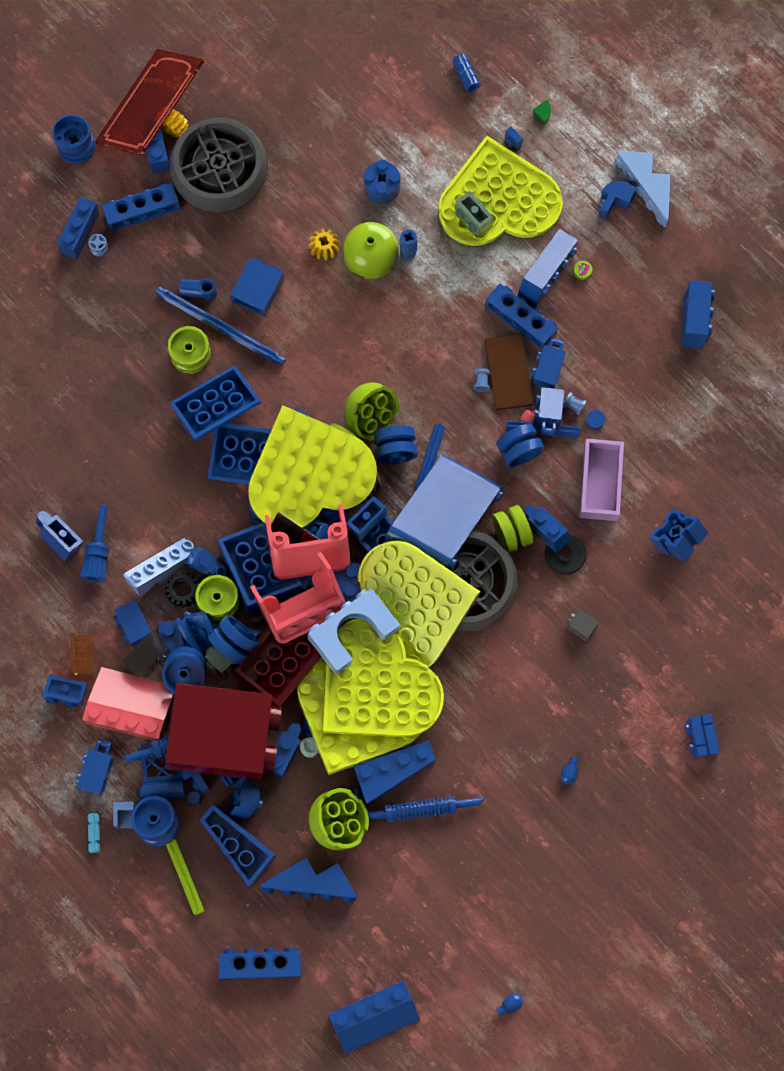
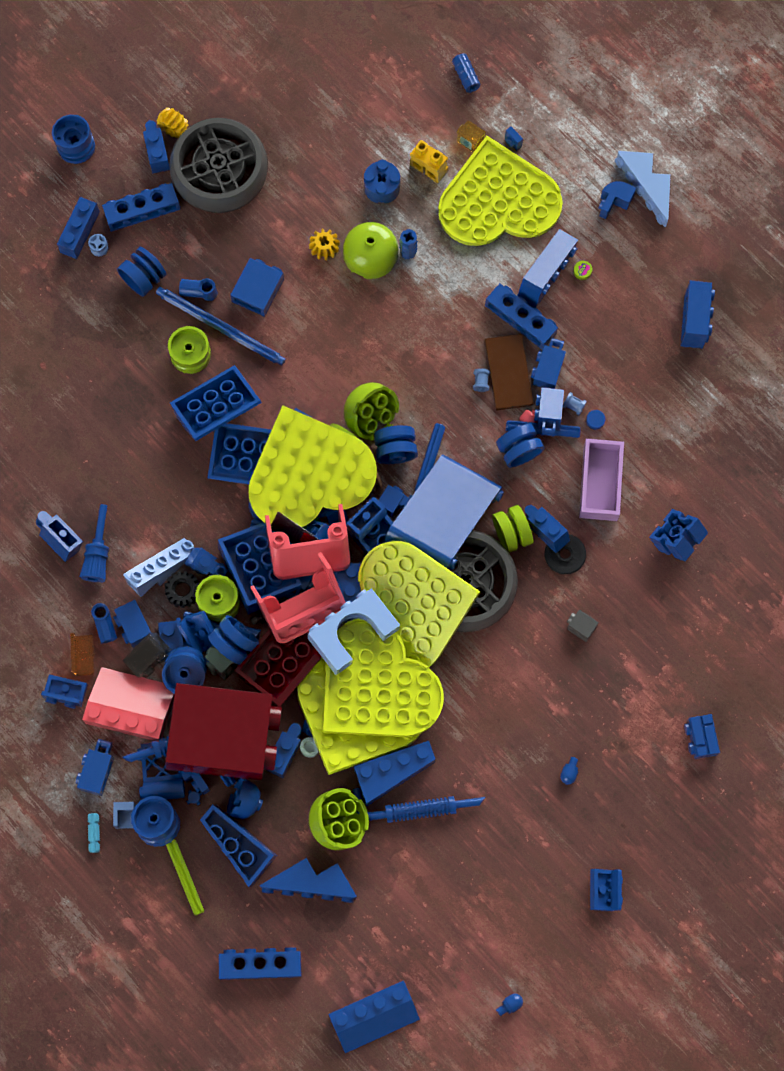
clear red piece [95,49,205,156] -> none
sand green brick [455,191,494,237] -> none
green tile [533,100,551,125] -> none
none -> blue piece [91,603,118,644]
none -> blue wheel [117,247,167,297]
none -> blue brick [378,485,412,518]
none -> yellow hips [410,140,449,183]
none -> clear yellow brick [457,120,486,152]
none -> blue bracket [590,869,623,912]

